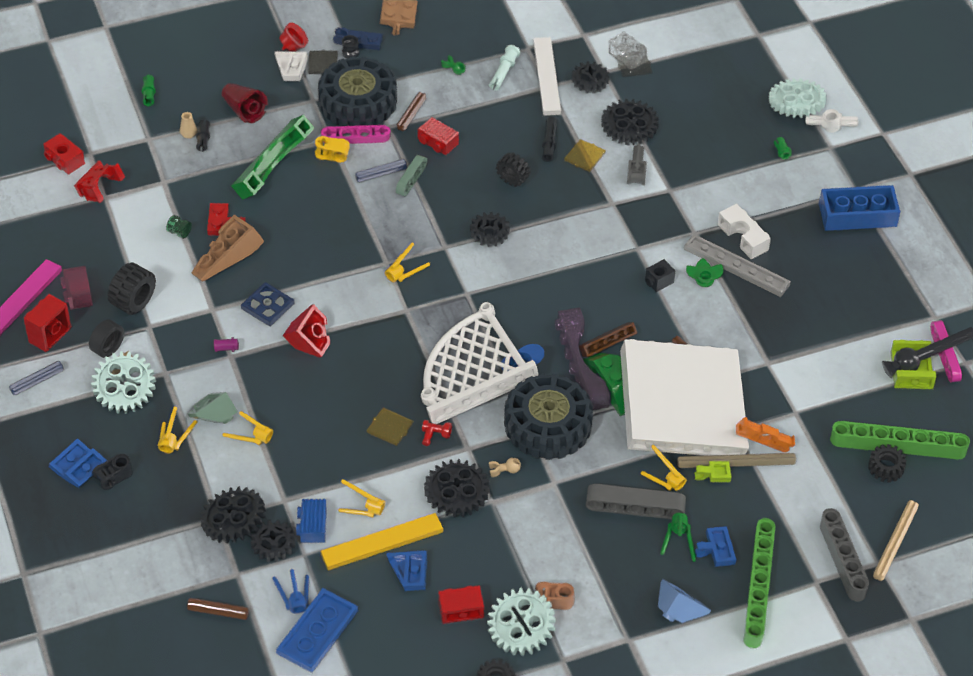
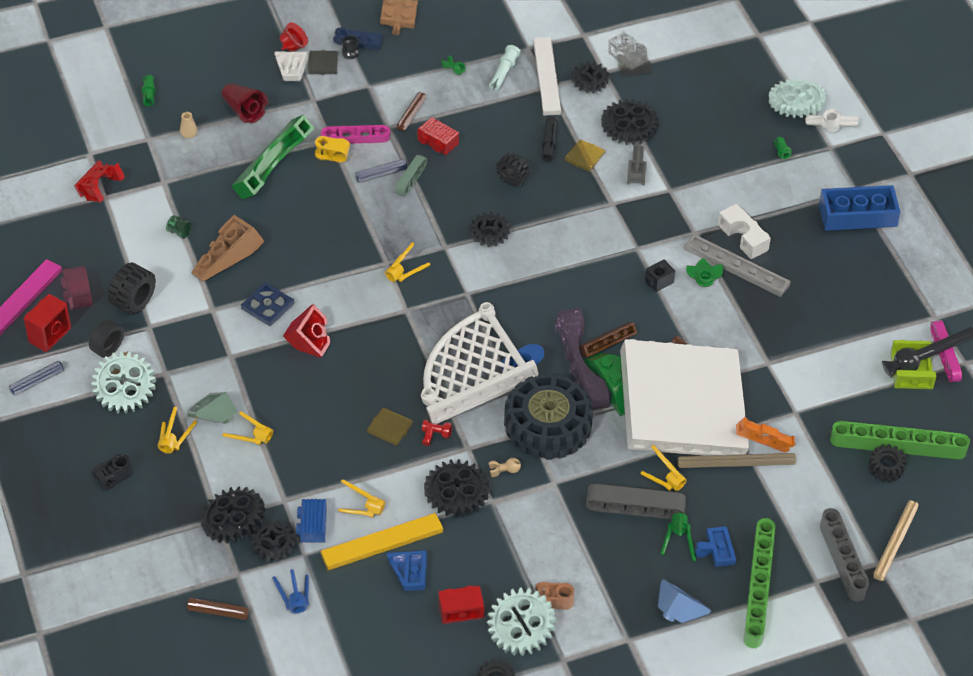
red brick [43,133,85,175] -> none
blue slope [49,438,107,488] -> none
black pin [196,119,210,152] -> none
red plate [207,203,246,236] -> none
magenta pin [214,337,239,352] -> none
blue plate [276,588,358,673] -> none
black wheel [318,56,397,126] -> none
lime plate [694,461,731,482] -> none

